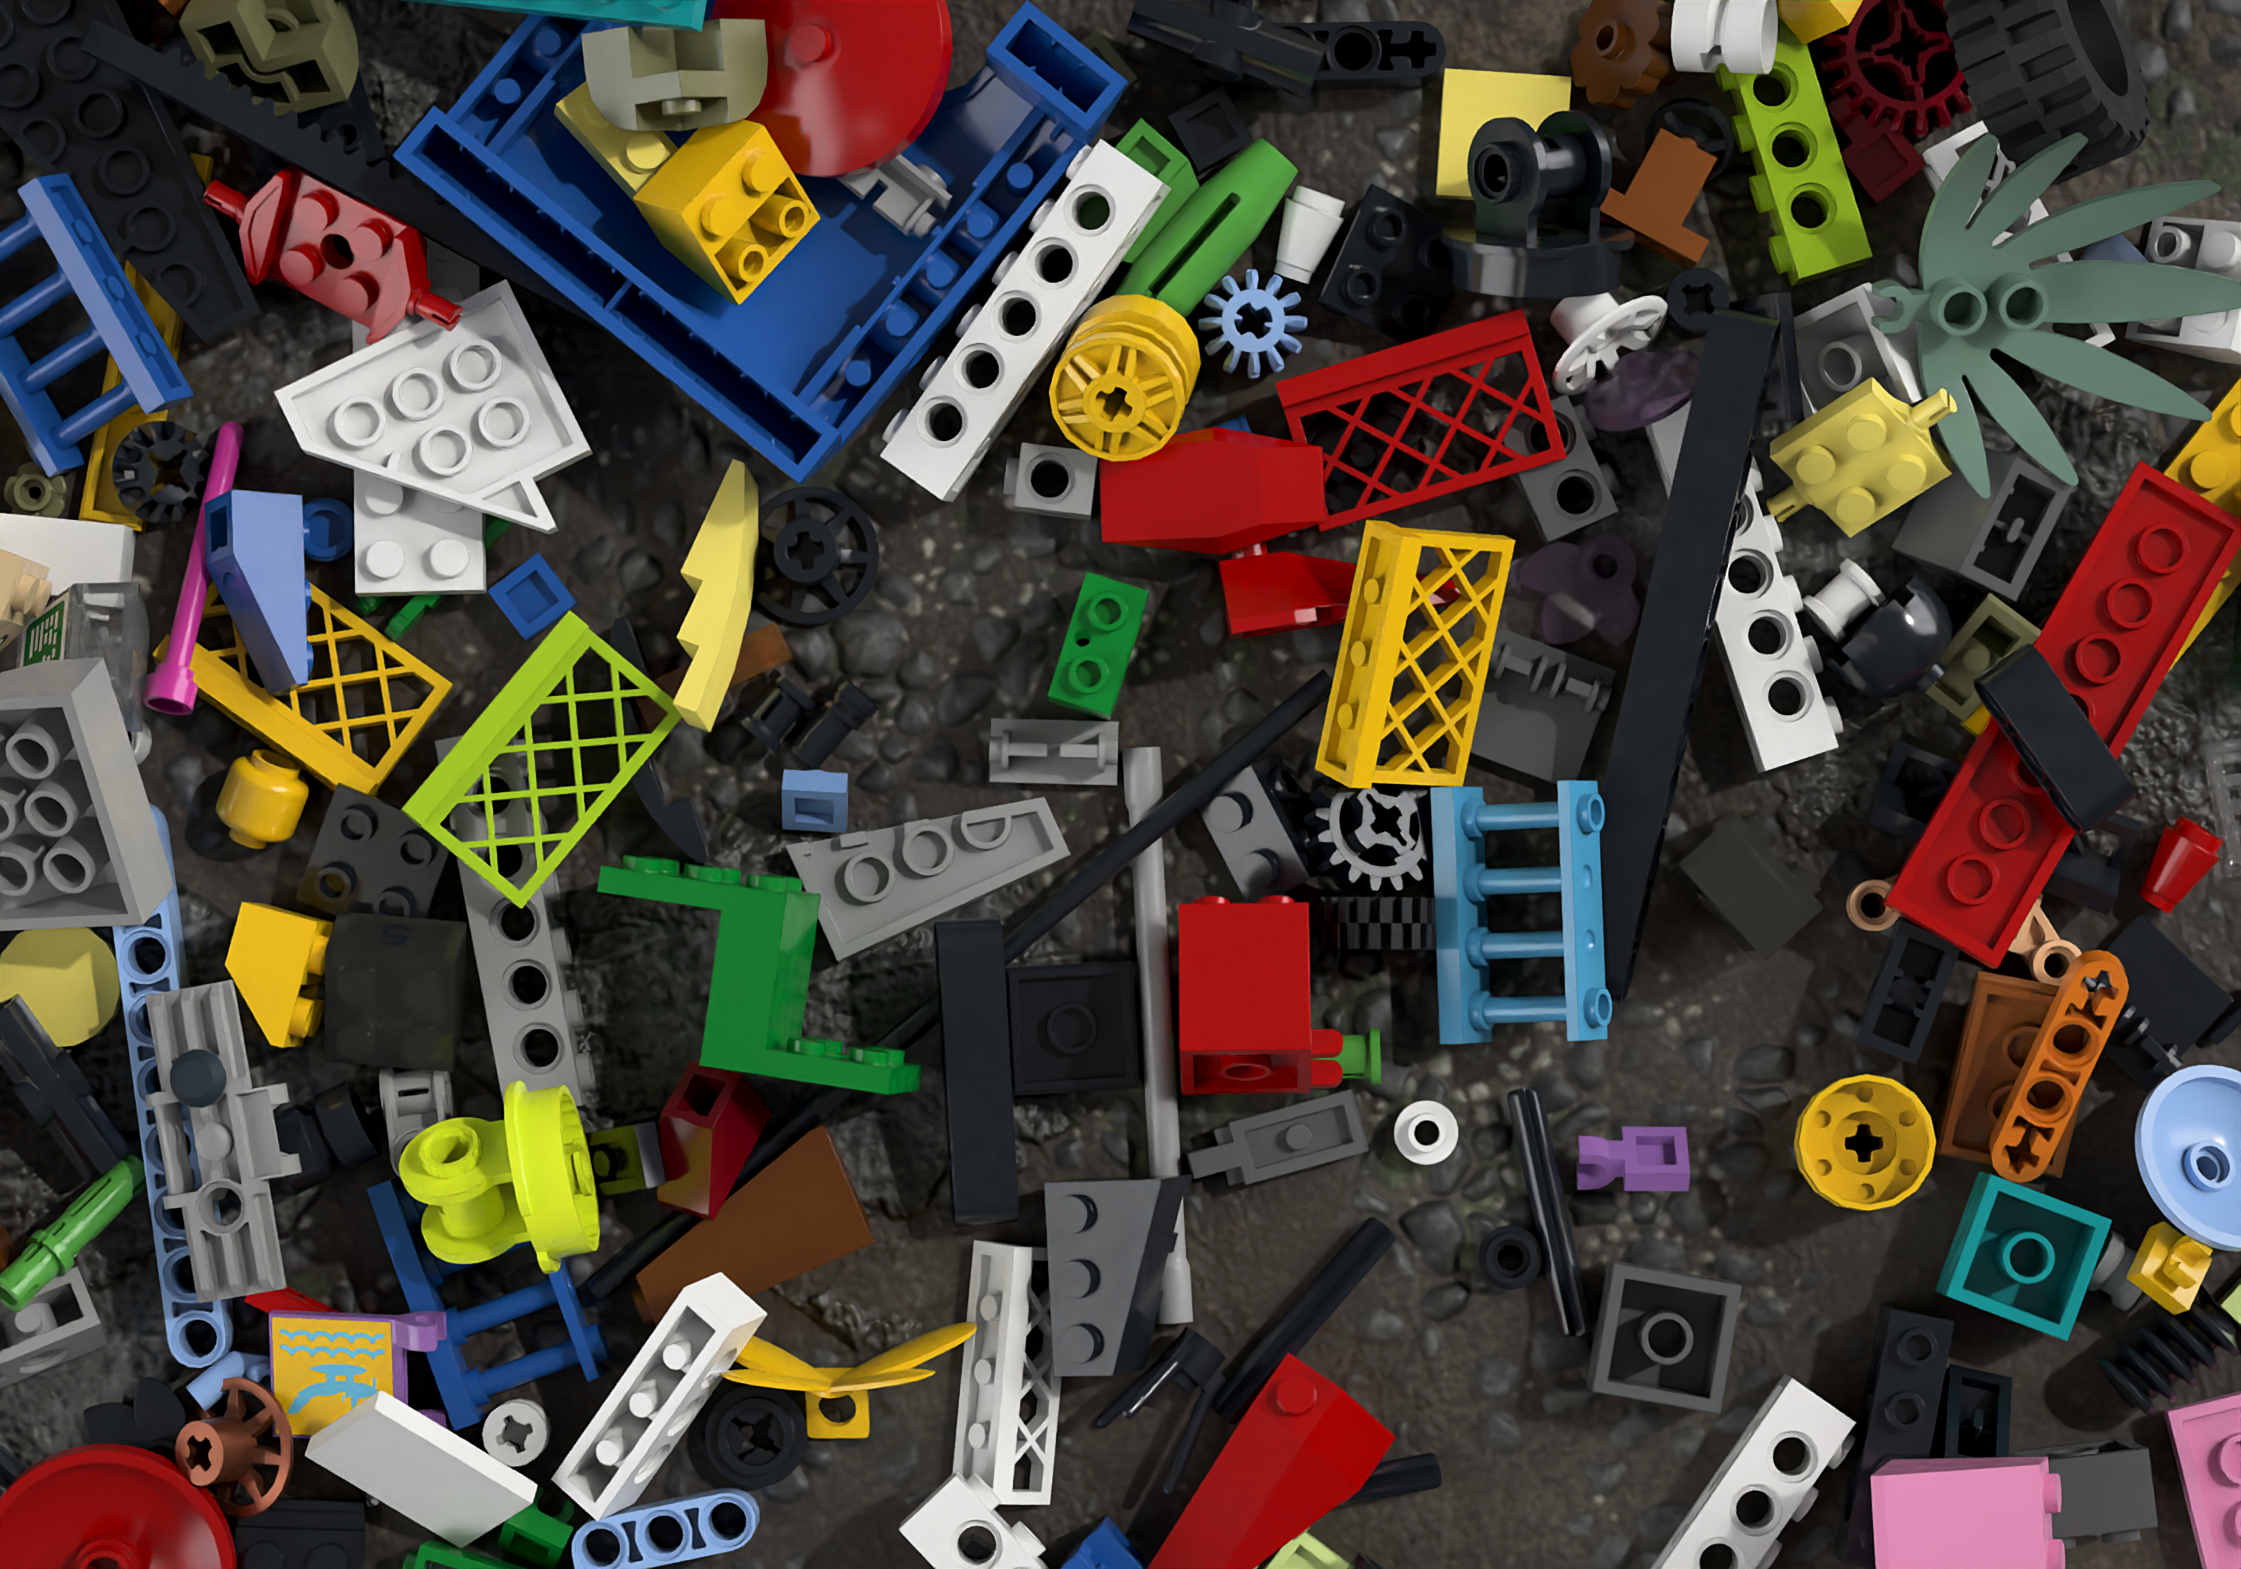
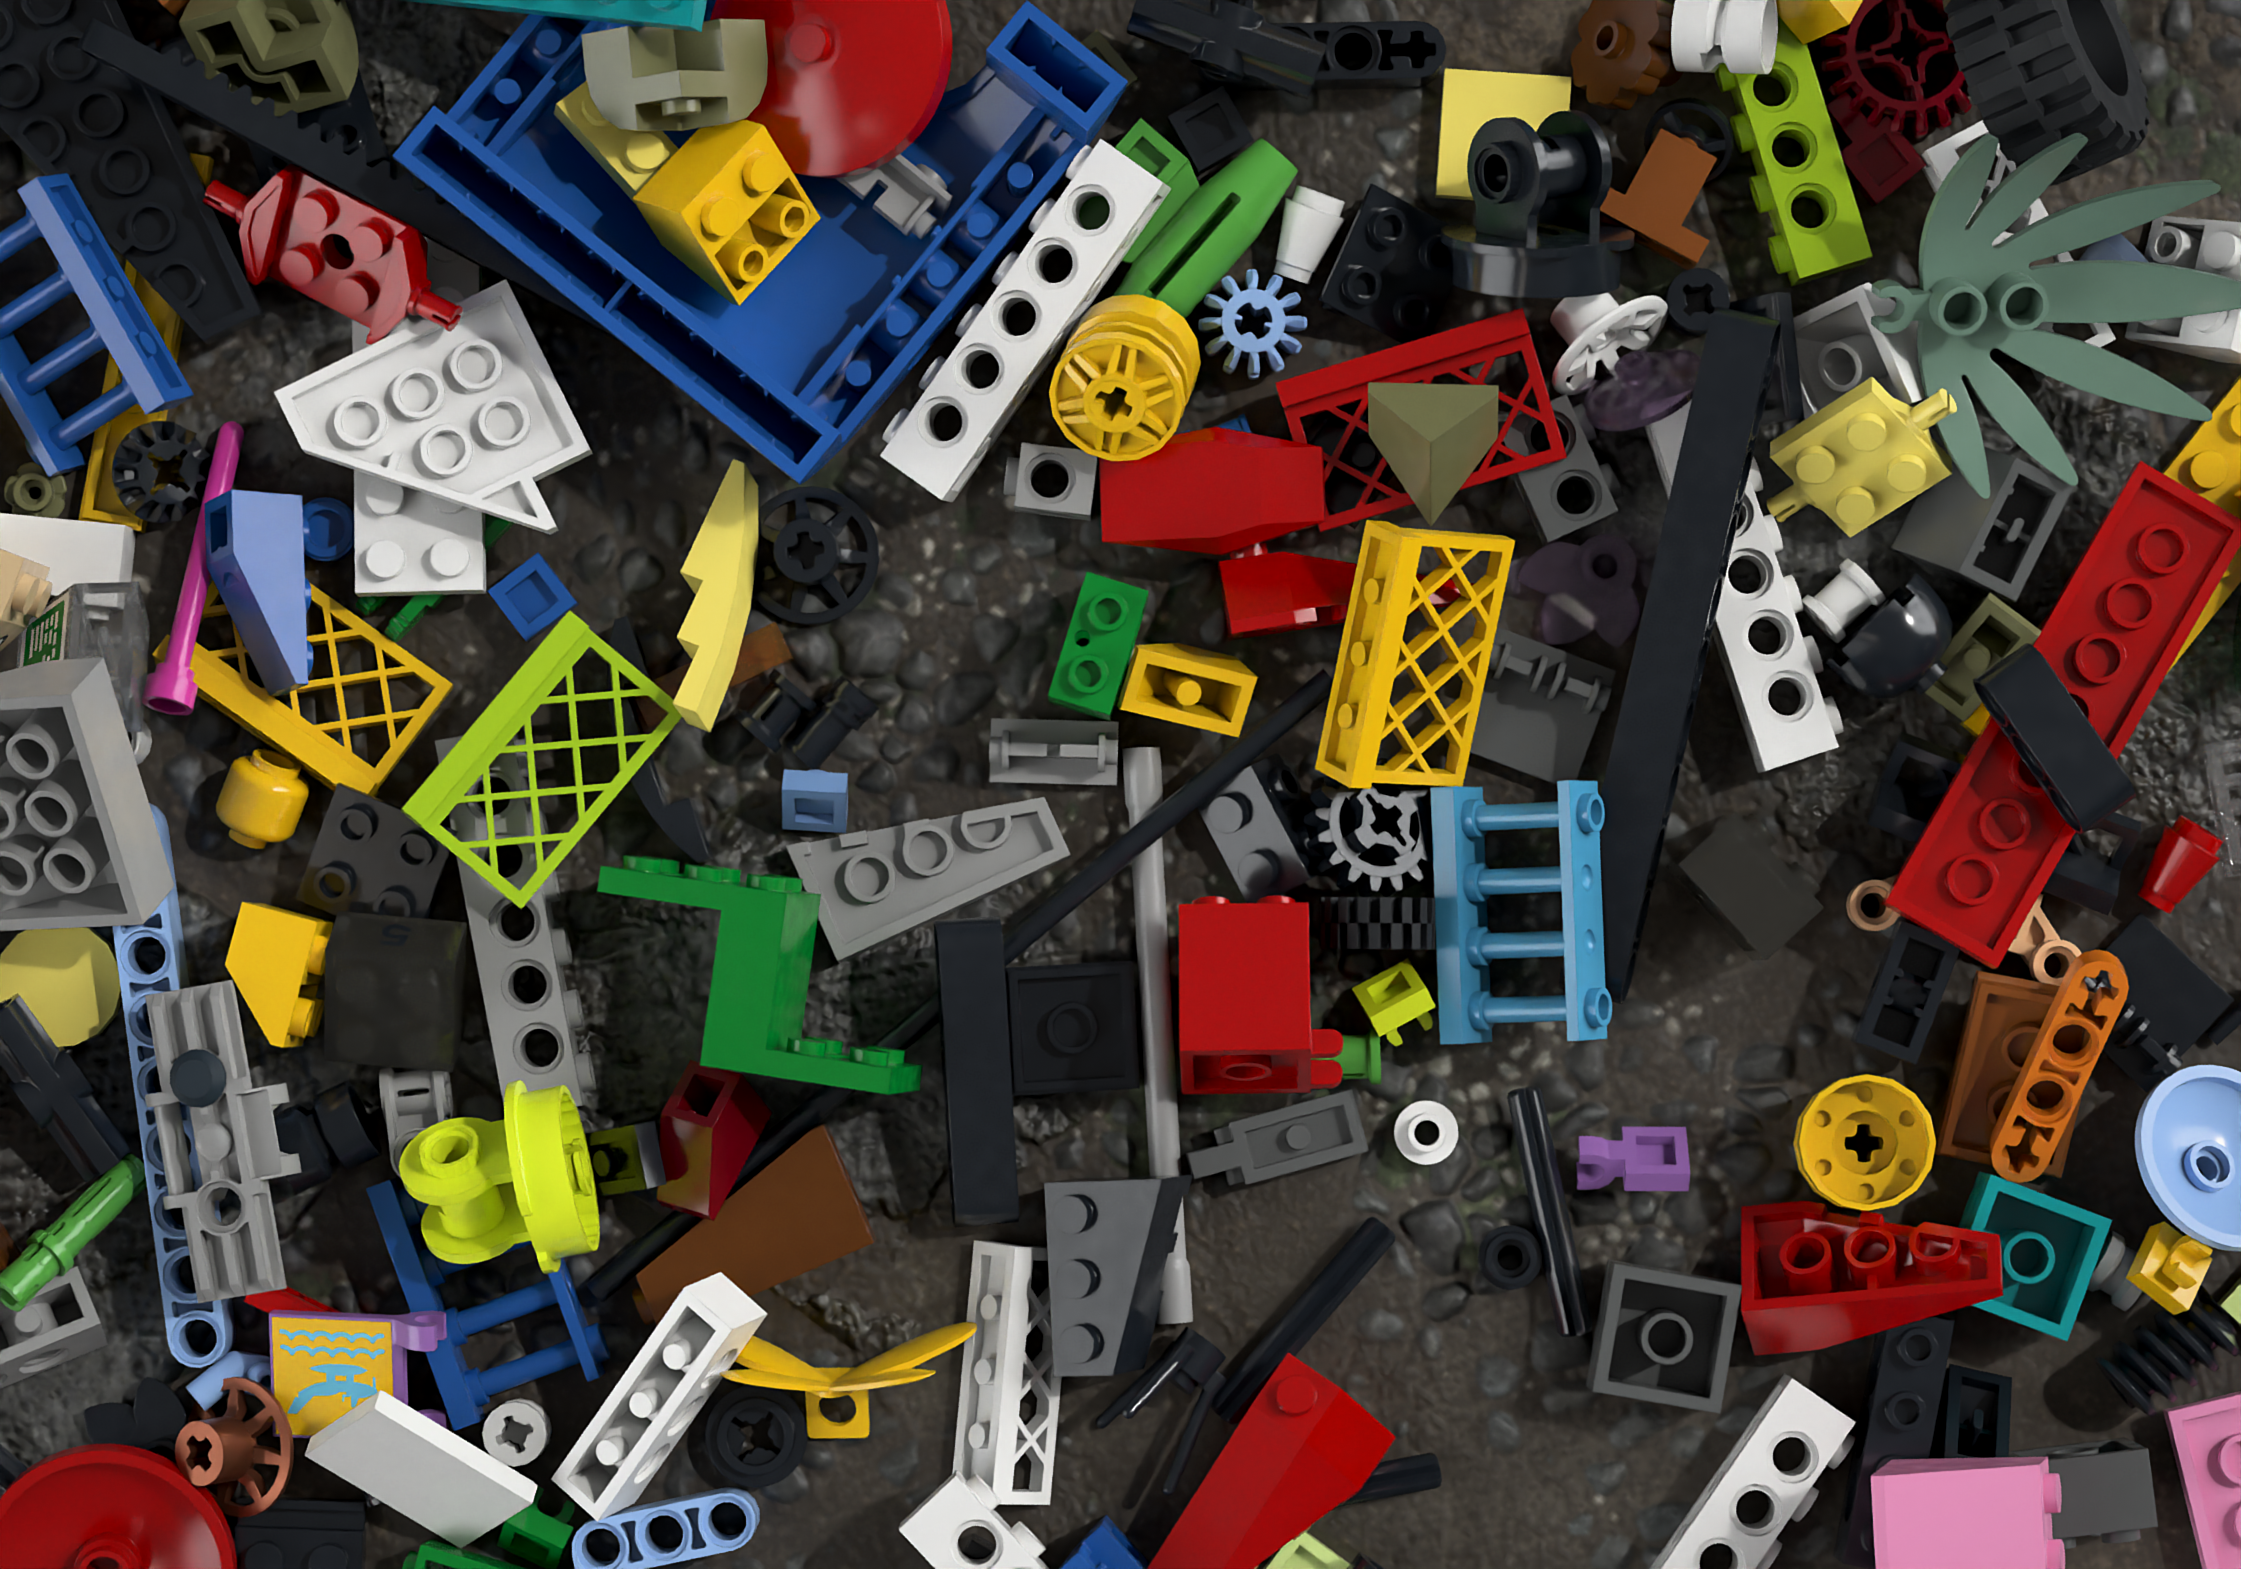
none -> yellow slope [1117,643,1258,738]
none -> neon yellow tile [1352,958,1436,1047]
none -> olive slope [1368,382,1499,527]
none -> red wedge [1741,1201,2003,1356]

